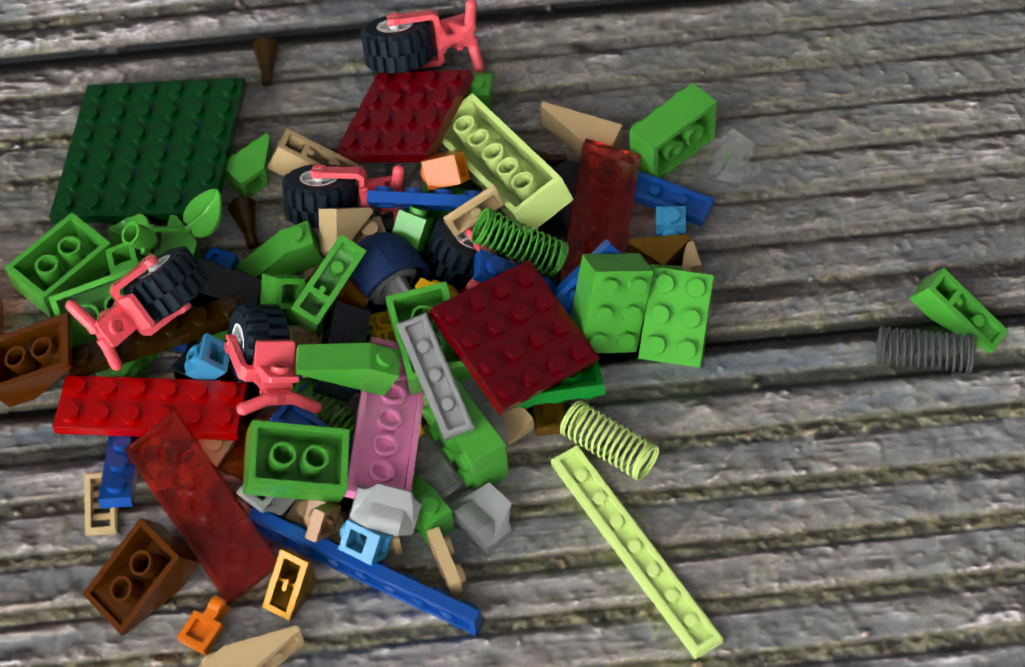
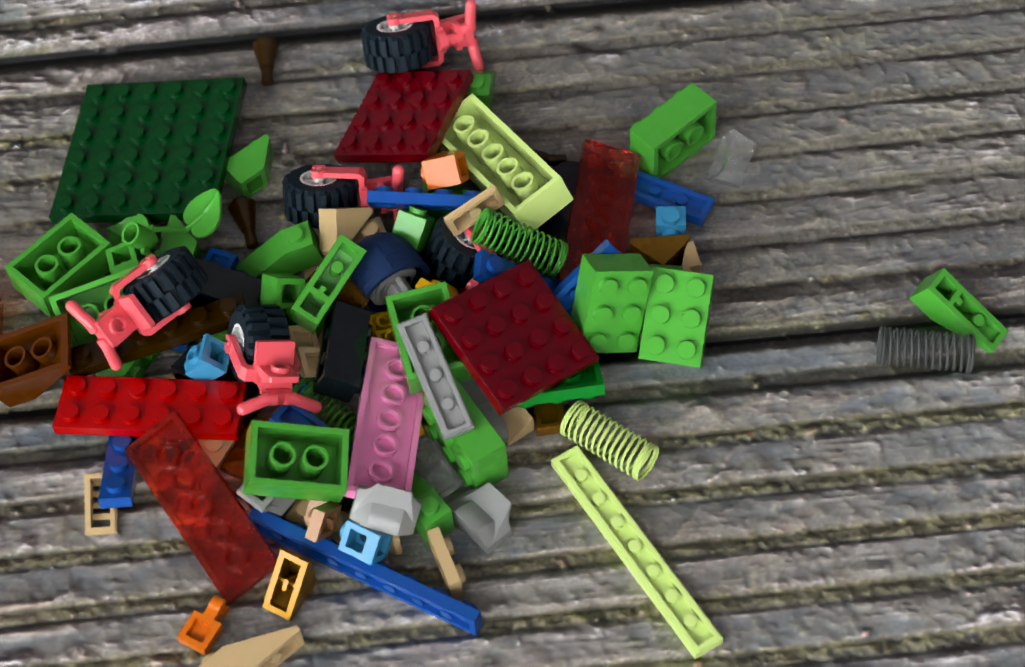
reddish brown slope [82,517,201,635] -> none
tan slope [267,128,363,186] -> none
bright green slope [295,343,399,396] -> none
tan slope [541,102,623,166] -> none

